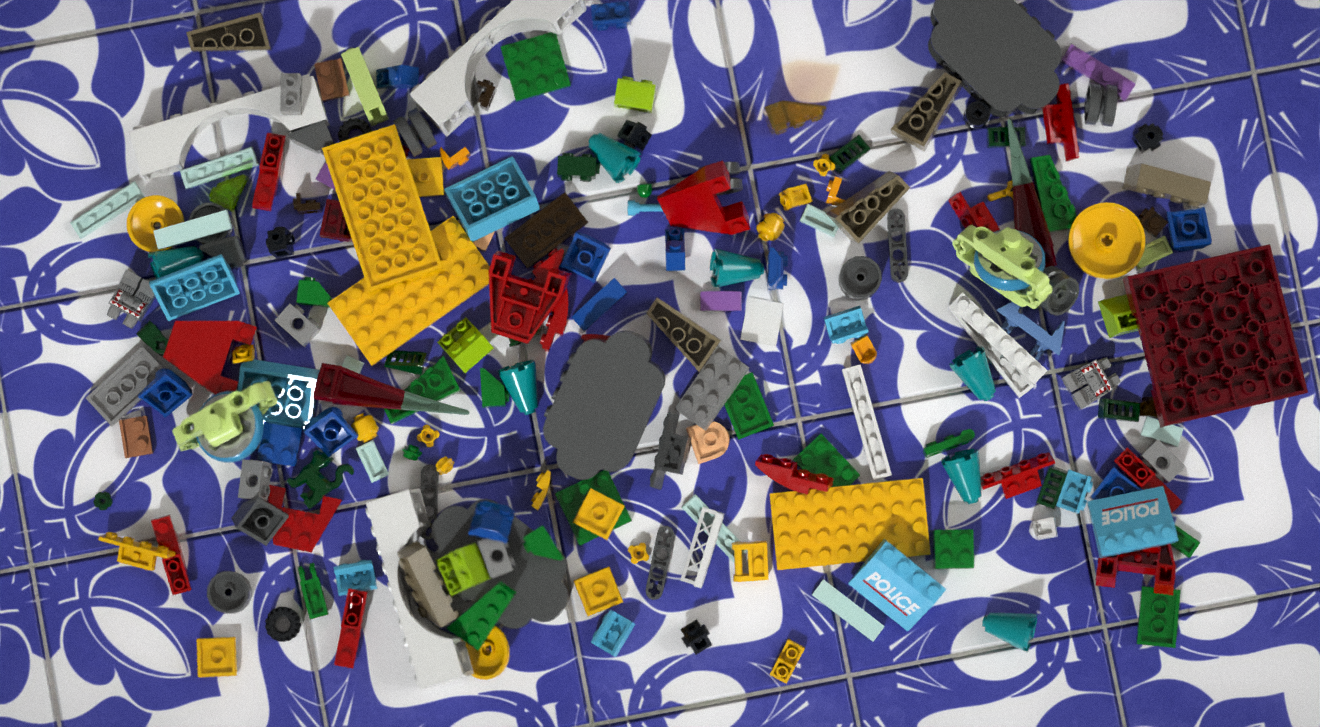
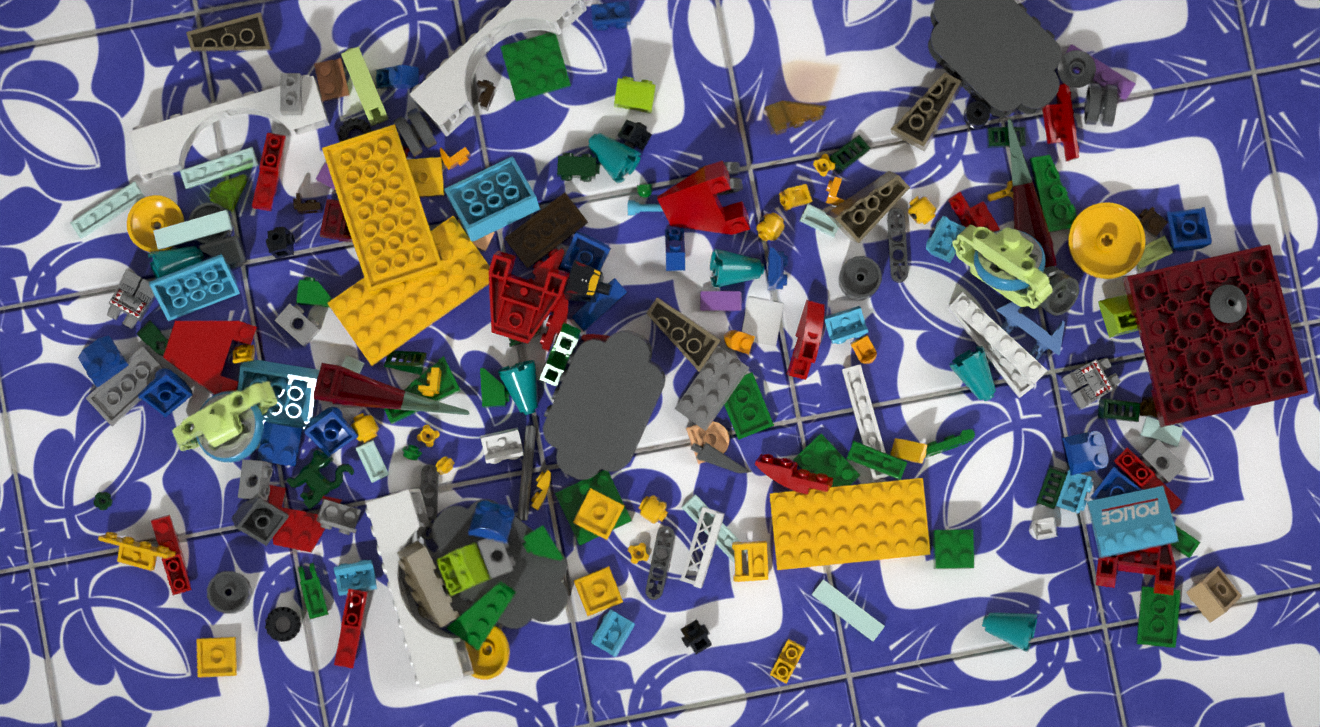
nougat plate [119,416,154,459] -> none
dark grey slope [288,120,335,155] -> none
lime slope [437,317,494,373] -> none
dark grey bracket [650,412,691,490] -> none
medium azure slope [848,538,946,631] -> none
teal cone [941,449,982,504] -> none
red bracket [980,452,1055,499] -> none
dark tan wedge [1122,163,1211,208] -> none
black brick [1131,123,1164,154] -> none
none -> blue slope [78,335,129,387]
none -> light grey bracket [316,499,361,535]
none -> yellow bracket [418,367,442,396]
none -> white bracket [480,427,524,464]
none -> light grey axle [517,425,536,521]
none -> green arch [539,322,581,387]
none -> black torso [564,260,612,303]
none -> yellow head [638,495,668,524]
none -> dark grey bar [691,442,751,473]
none -> light orange plate [723,330,755,355]
none -> red slope [787,300,825,380]
none -> green tile [846,441,907,480]
none -> yellow slope [890,438,927,463]
none -> yellow head [908,196,936,225]
none -> medium azure bracket [926,216,966,263]
none -> dark grey dish [1058,50,1096,88]
none -> blue slope [1062,430,1109,475]
none -> tan slope [1186,566,1242,623]
none -> dark grey dish [1209,285,1247,323]

